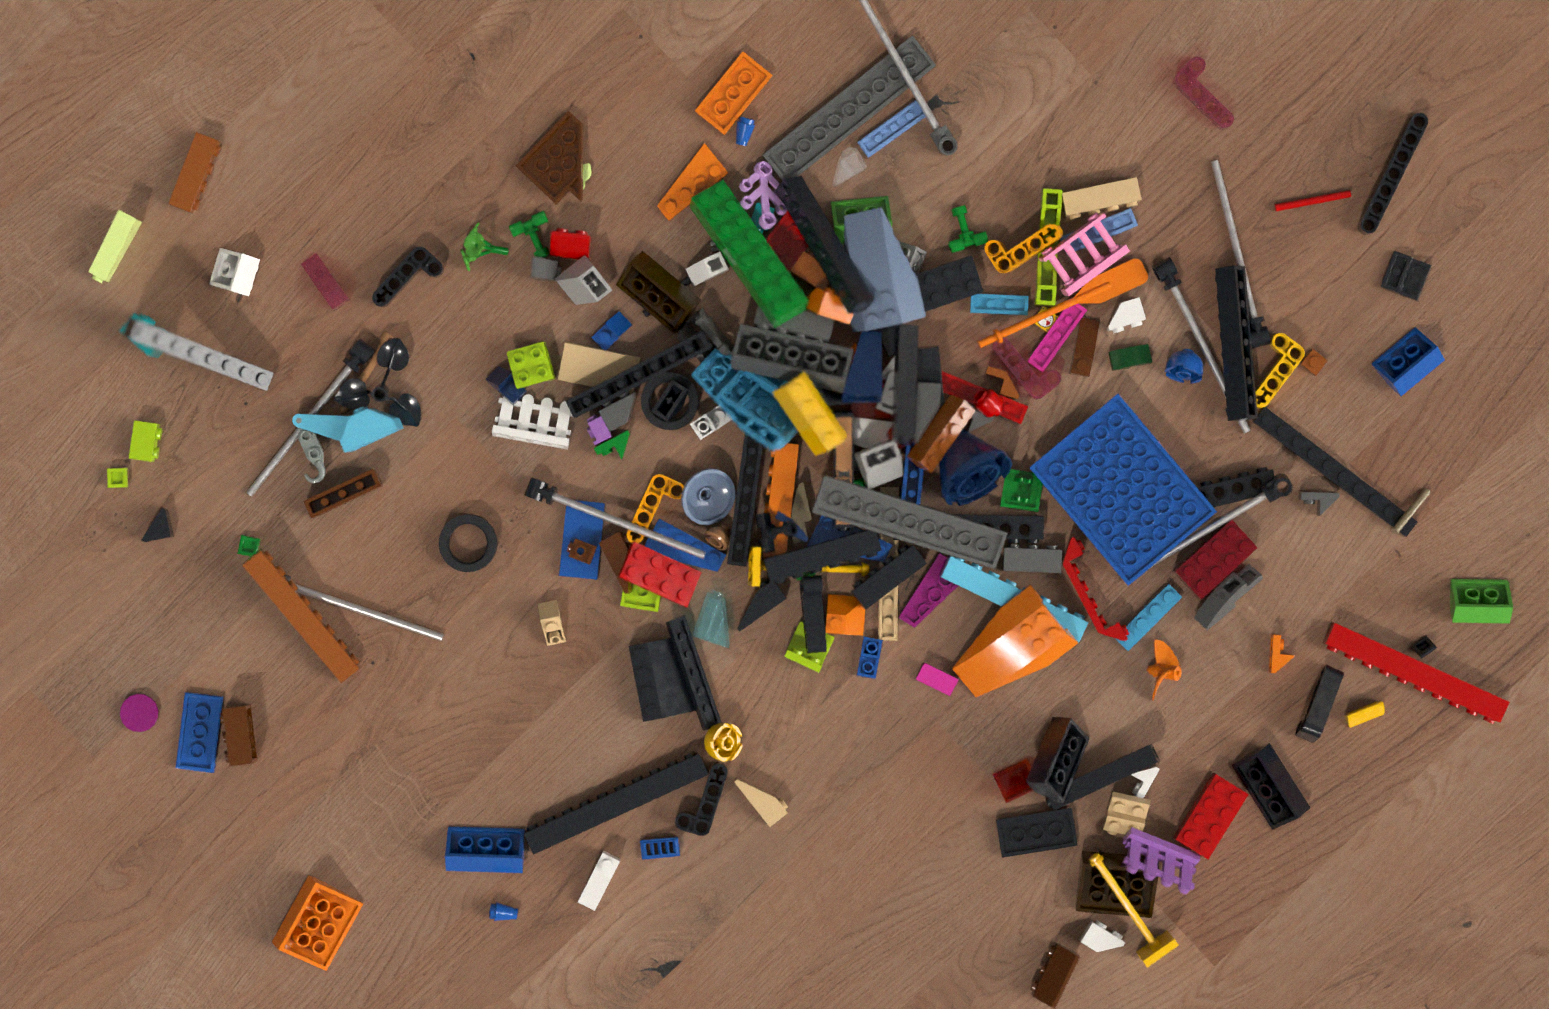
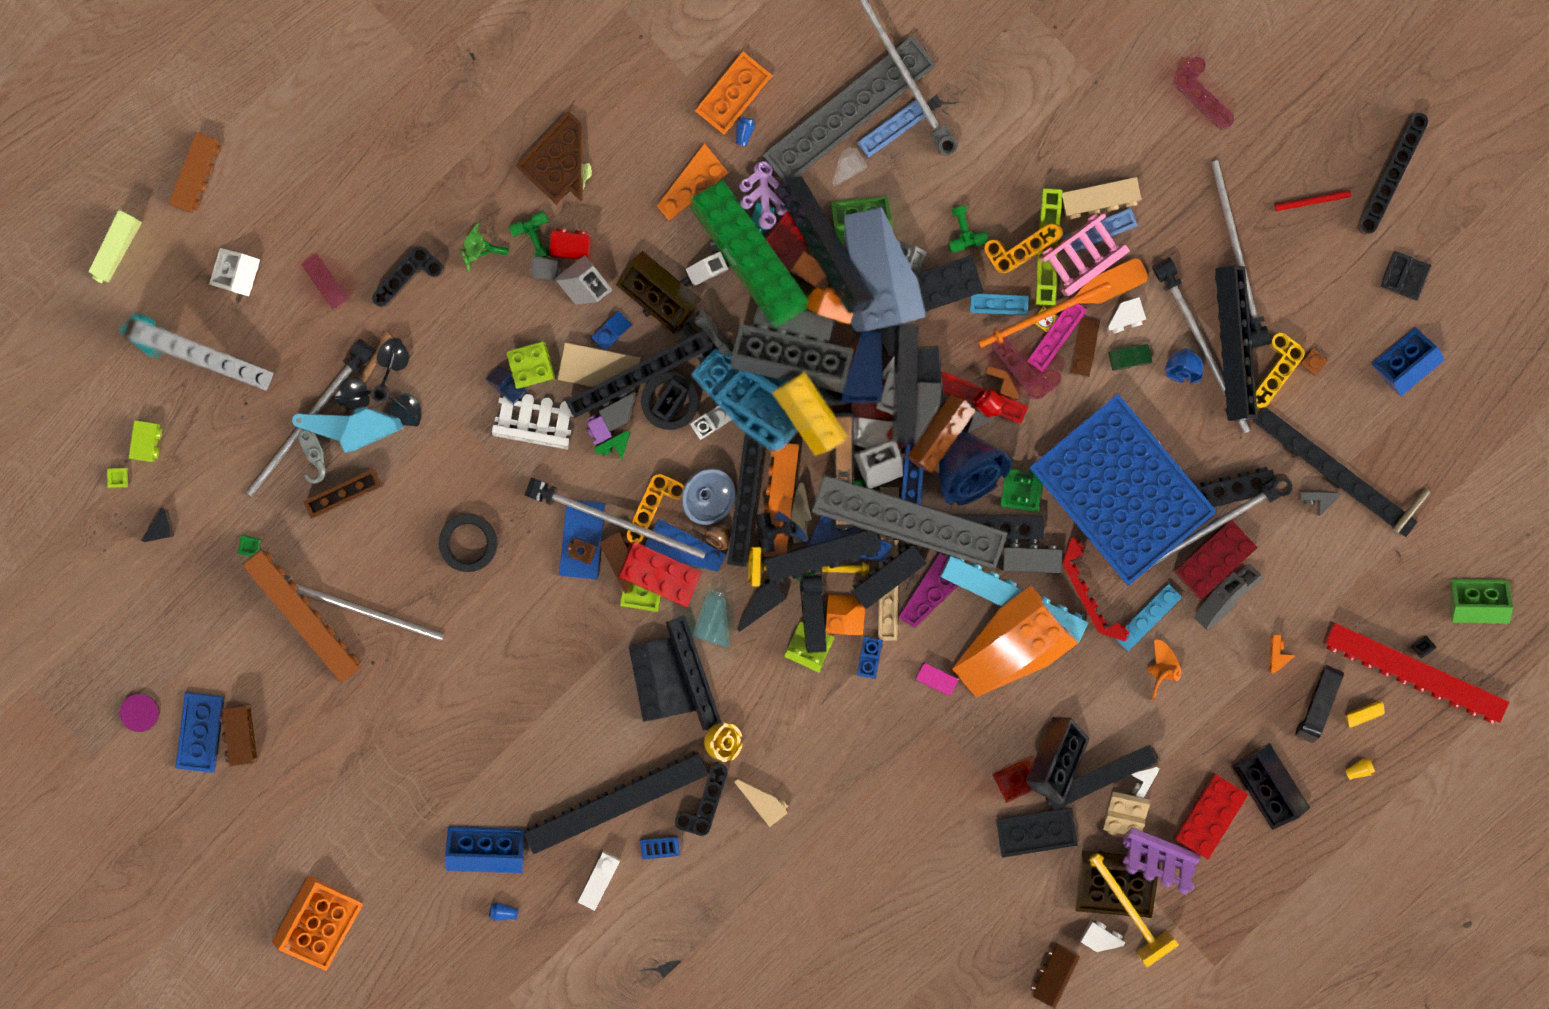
tan slope [538,600,566,646] -> none
none -> yellow cone [1345,758,1375,780]

